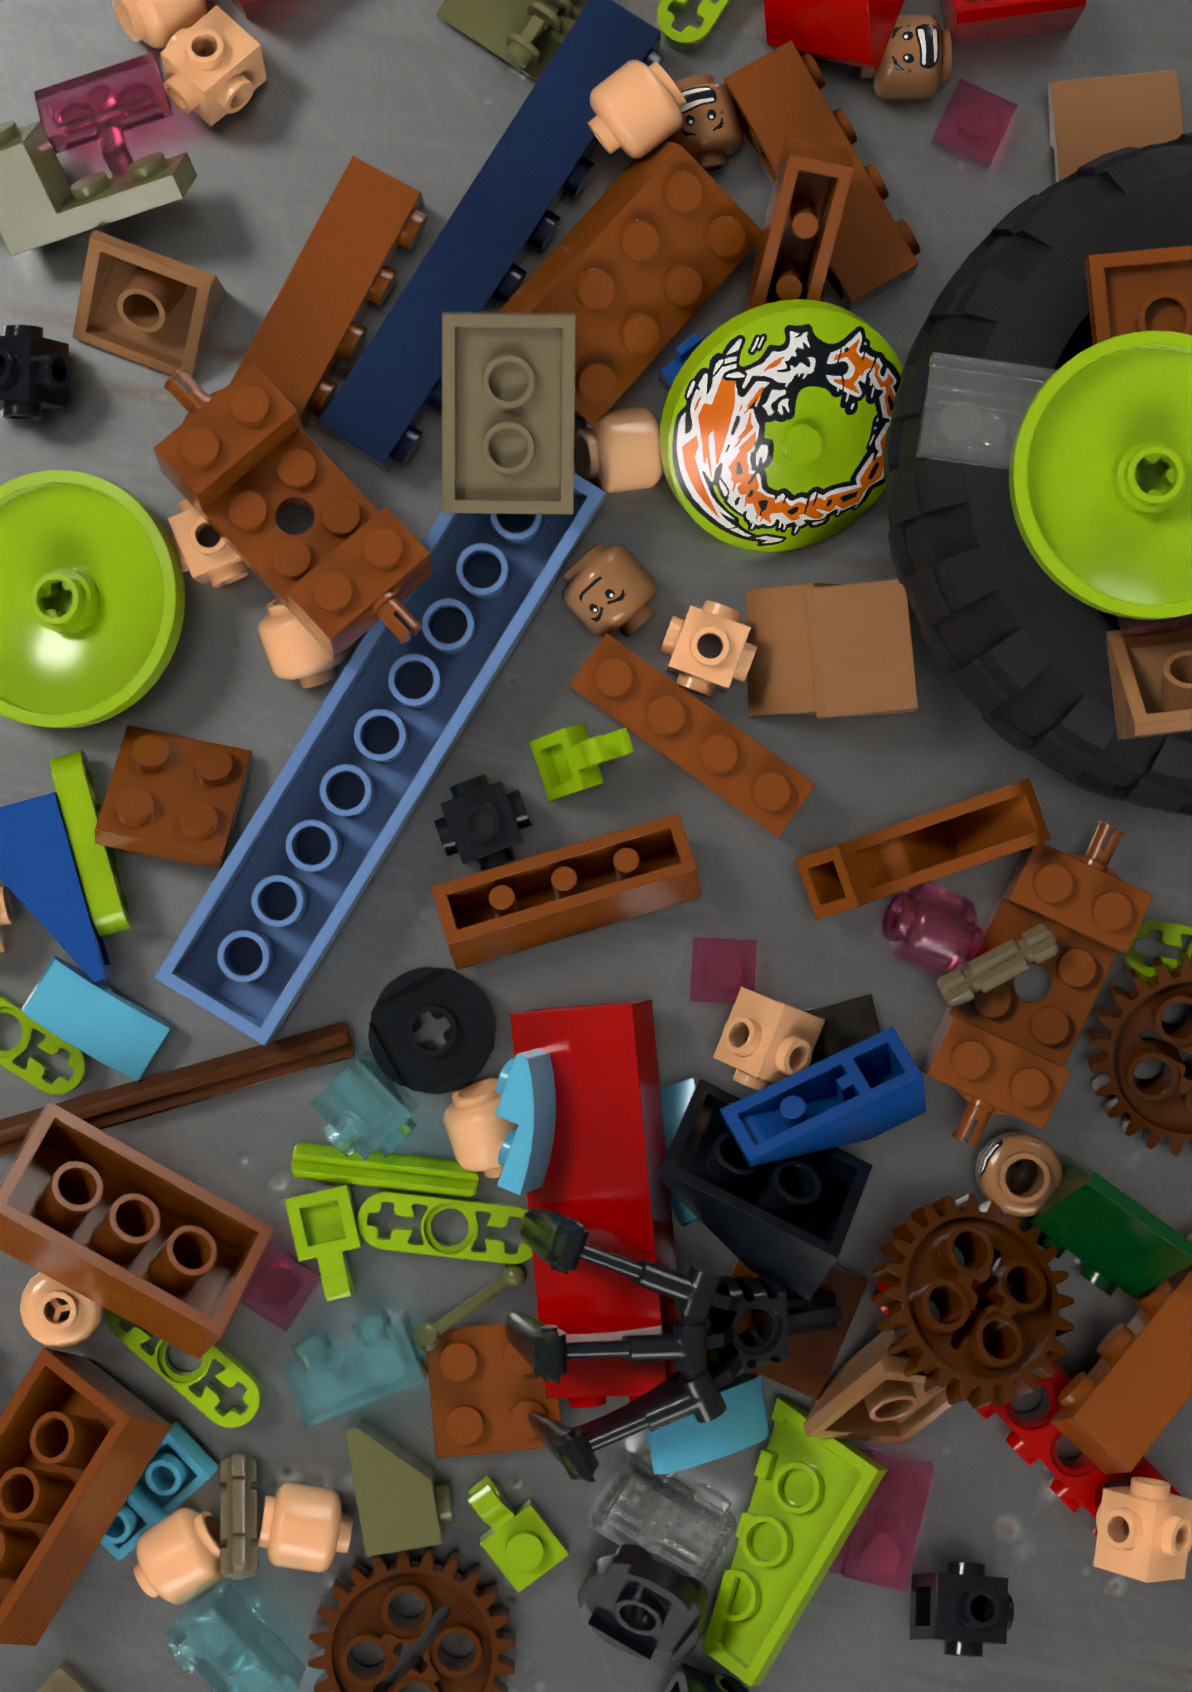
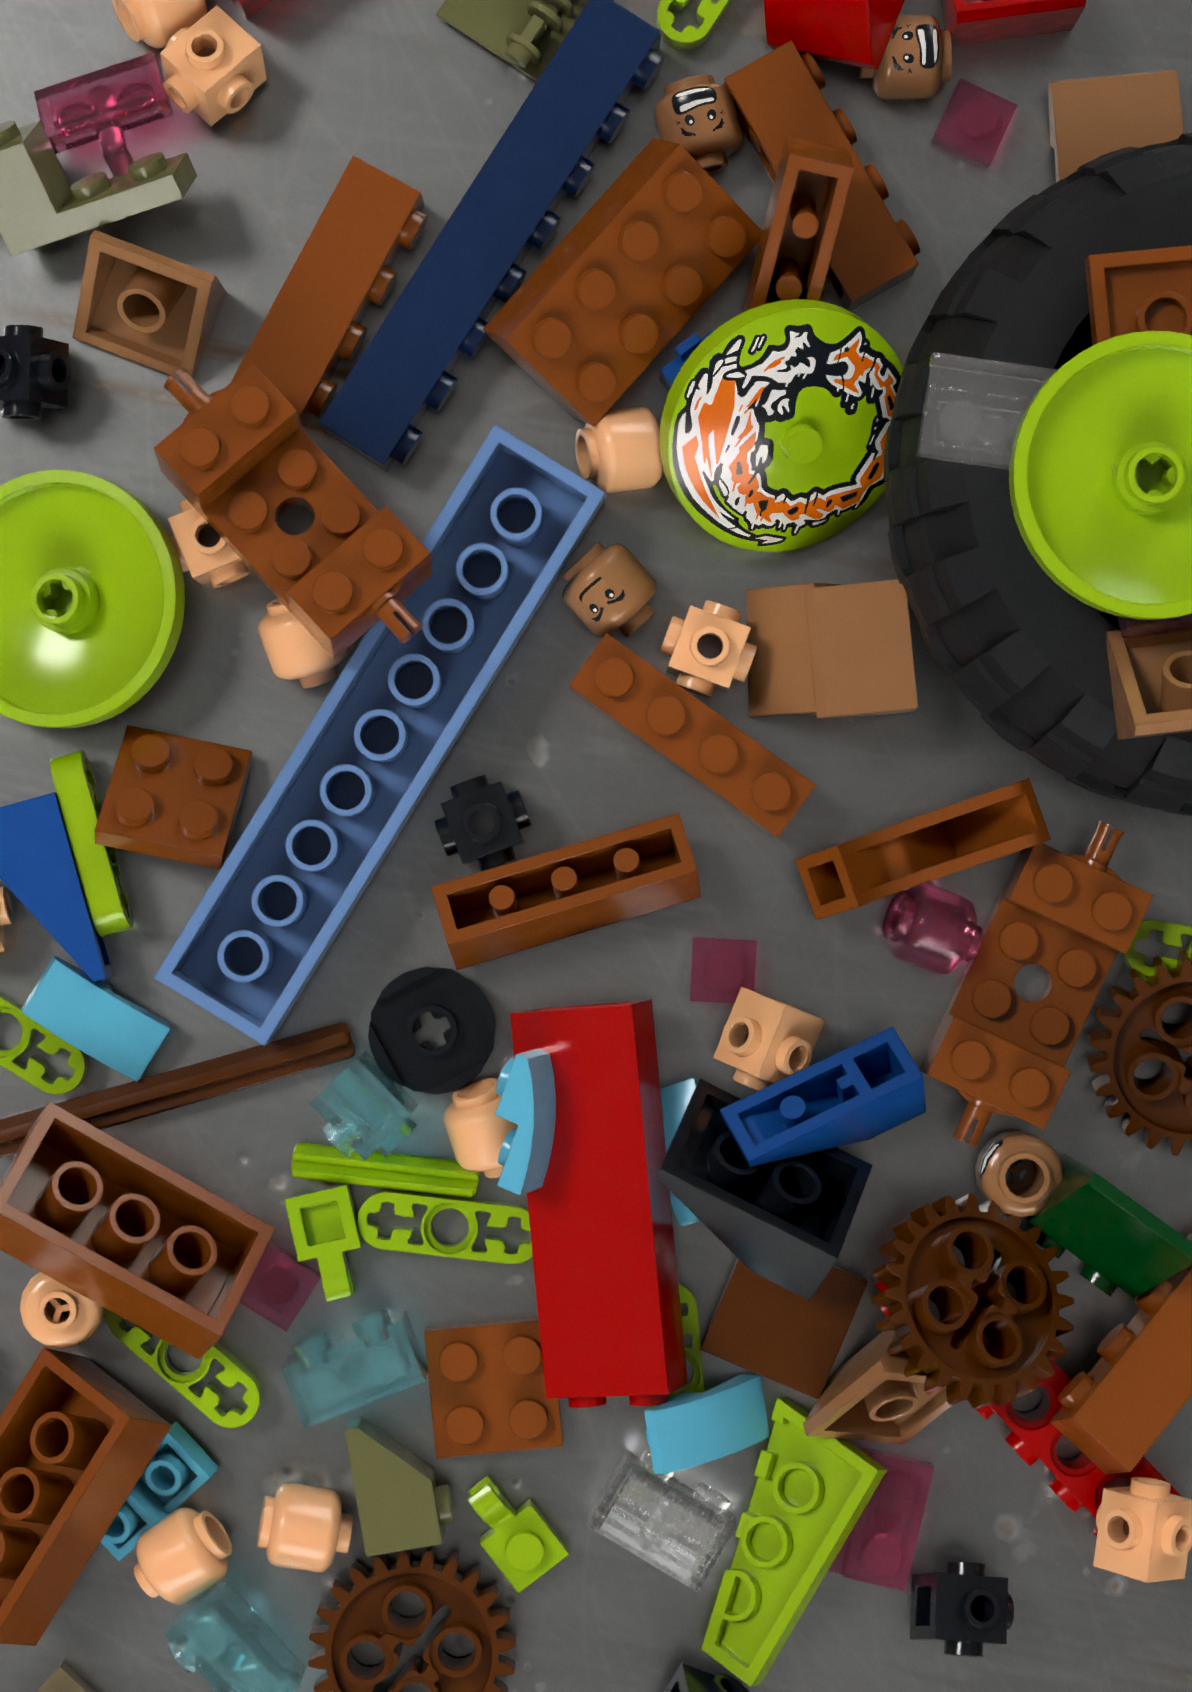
dark tan axle [219,1454,259,1581] -> none
olive hinge [413,1264,527,1351] -> none
dark tan plate [442,311,576,515] -> none
black piece [505,1207,842,1482] -> none
lime plate [529,722,634,802] -> none
black plate [578,1544,709,1661] -> none
light nougat head [587,60,686,159] -> none
clear smoke slope [803,994,881,1067] -> none
dark tan axle [937,923,1059,1009] -> none

